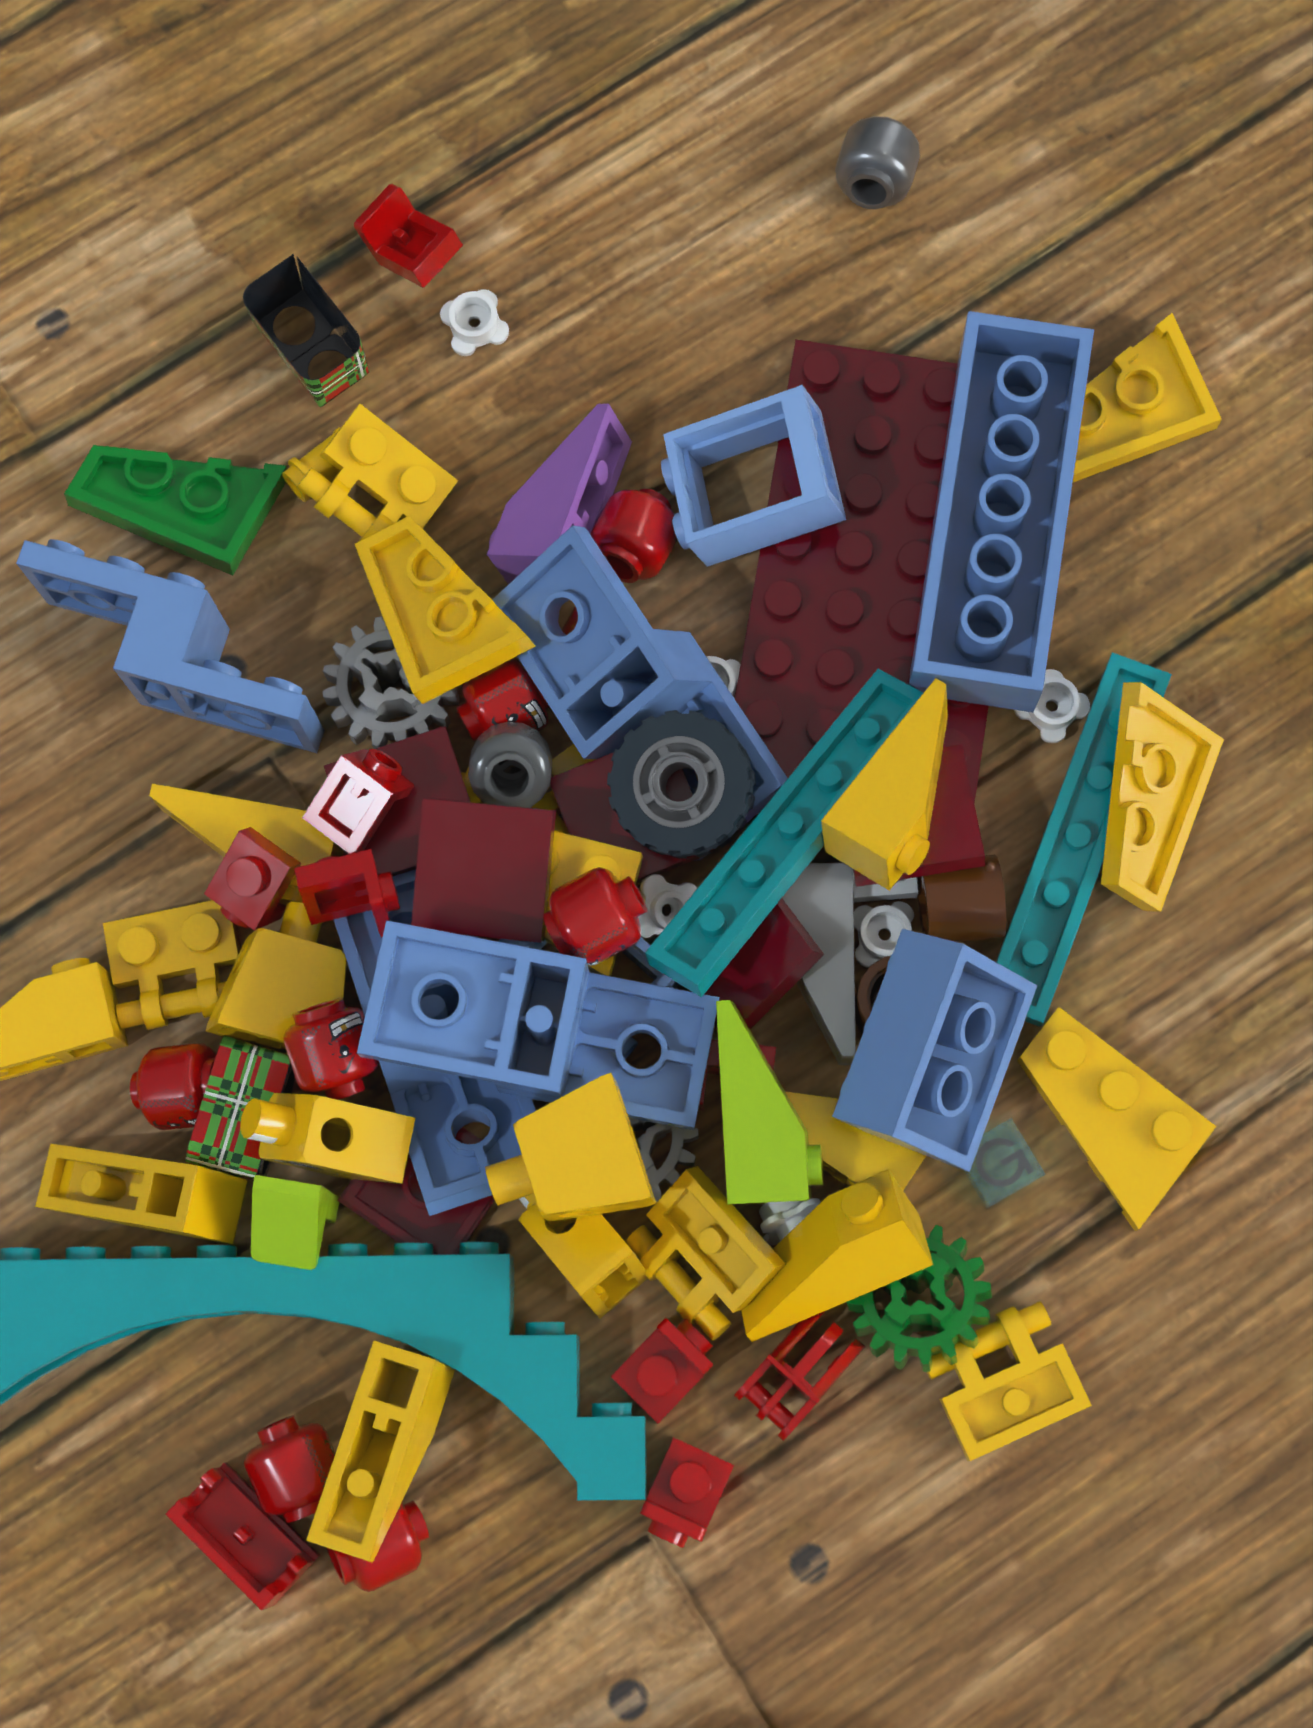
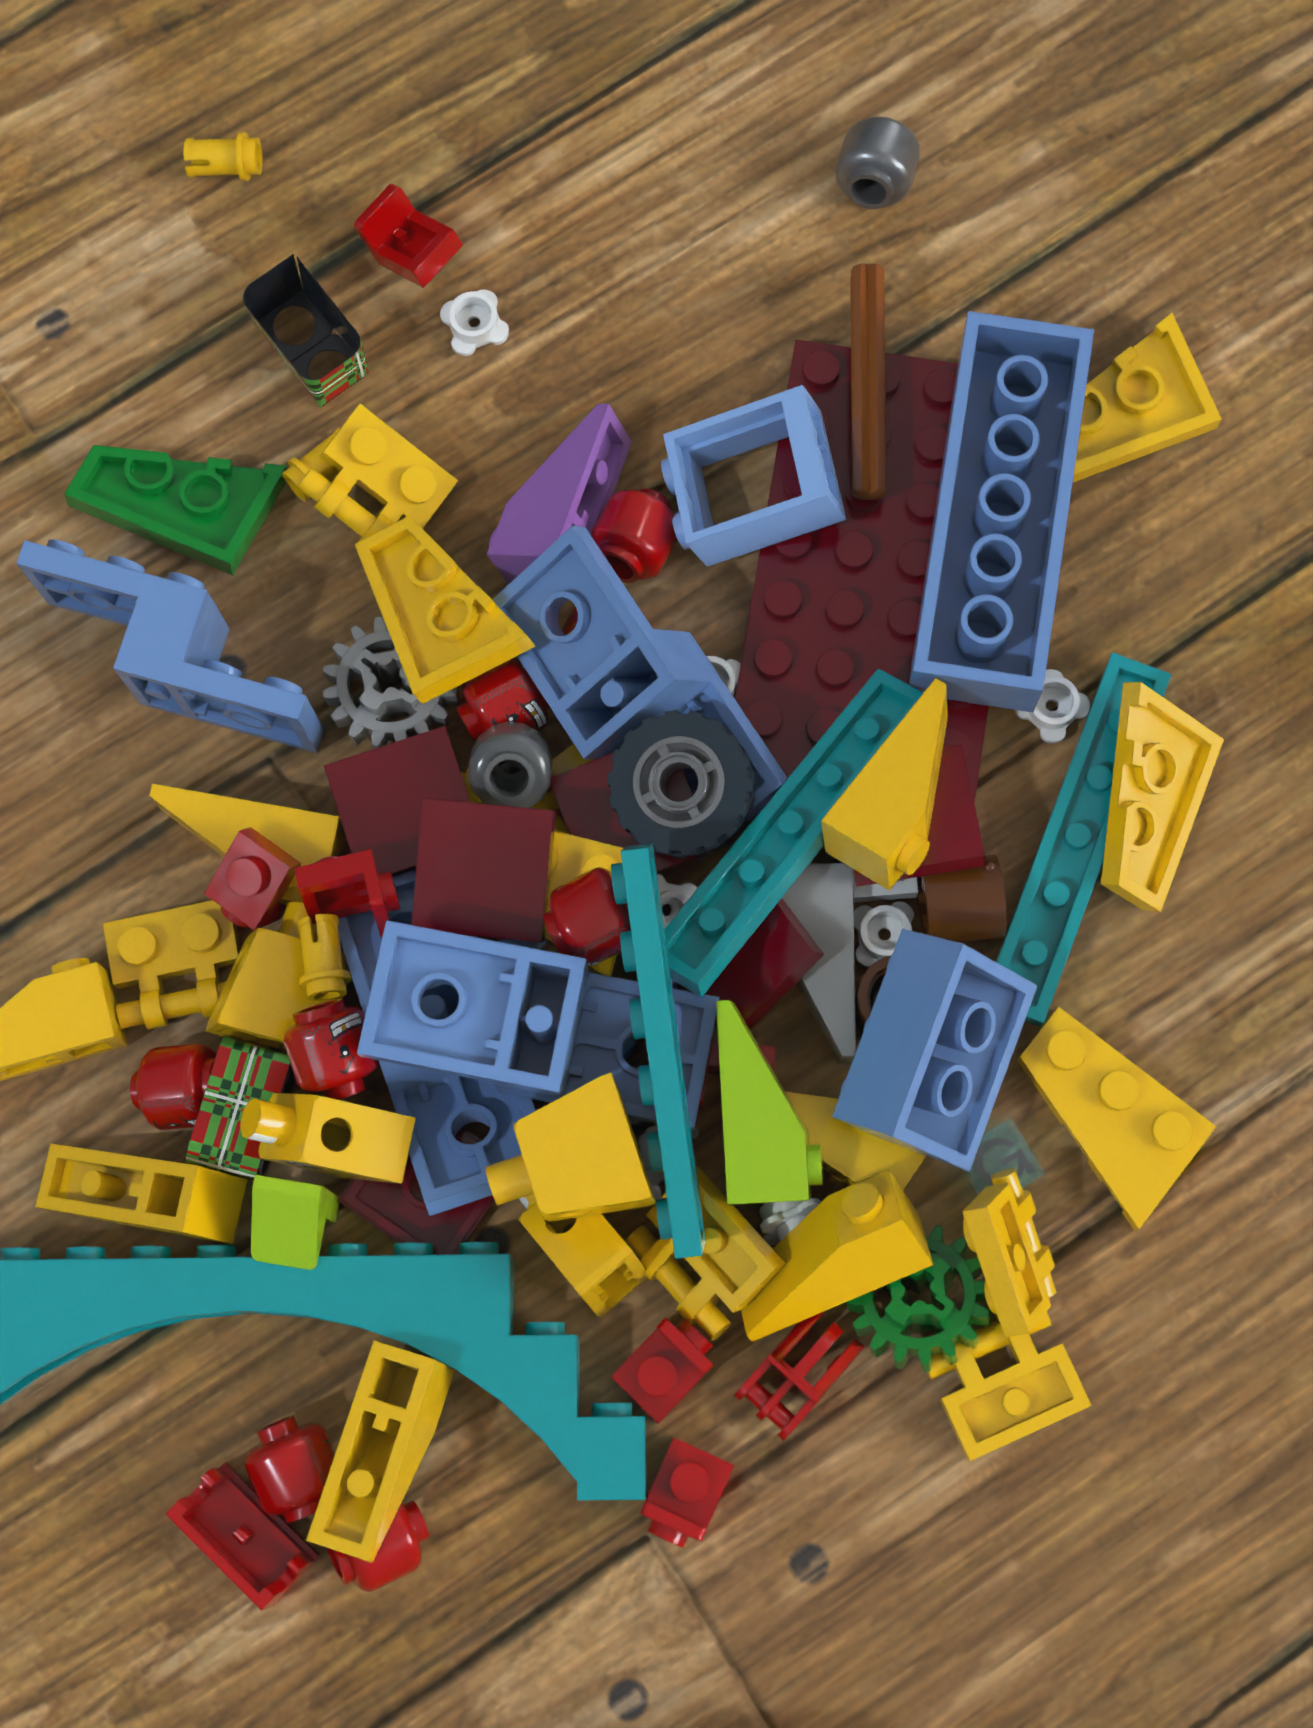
bracket [302,749,415,854] -> none
none -> yellow pin [183,132,263,181]
none -> yellow pin [297,914,352,1001]
none -> teal plate [611,843,706,1259]
none -> dark orange axle [850,263,886,500]
none -> yellow plate [962,1168,1057,1337]

